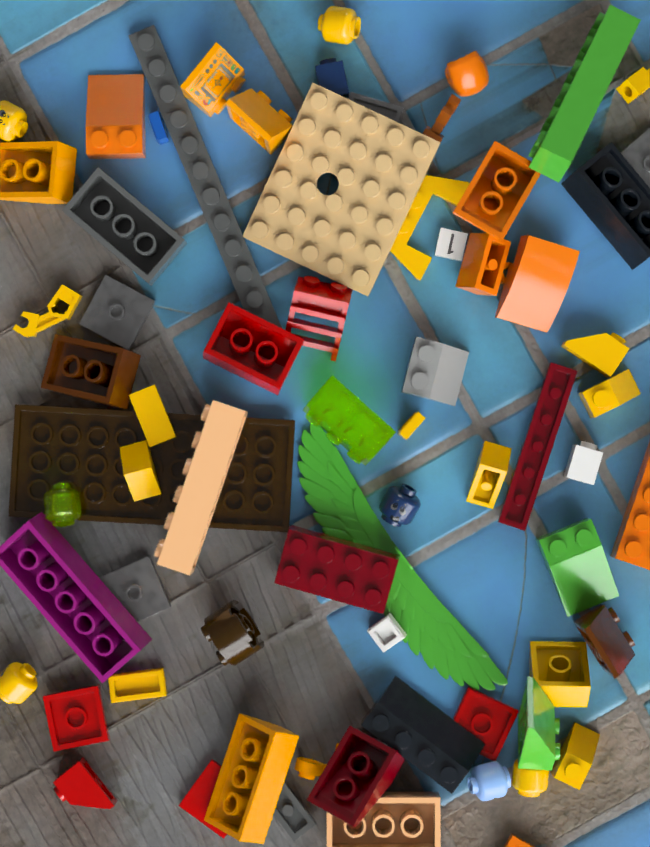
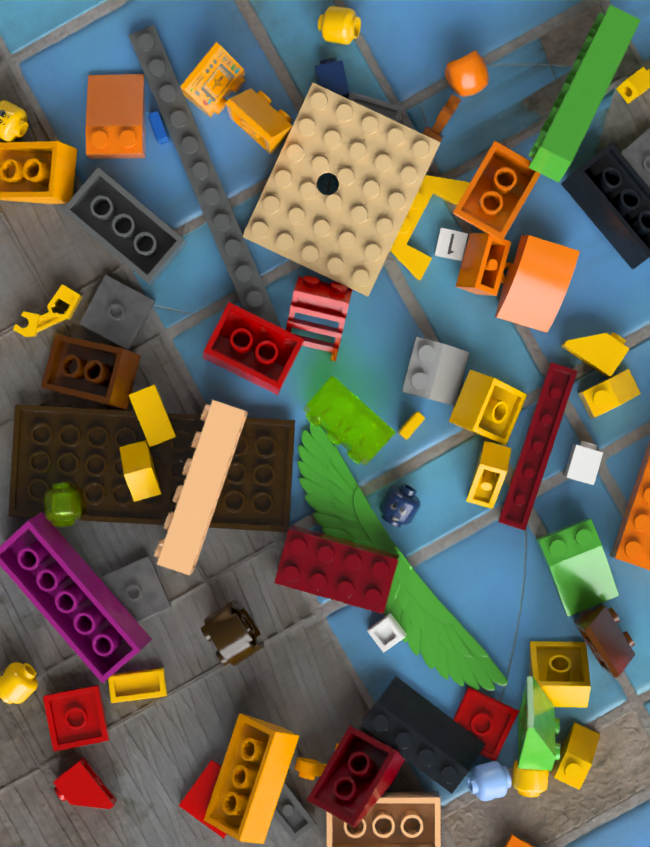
none -> yellow slope [449,370,527,446]

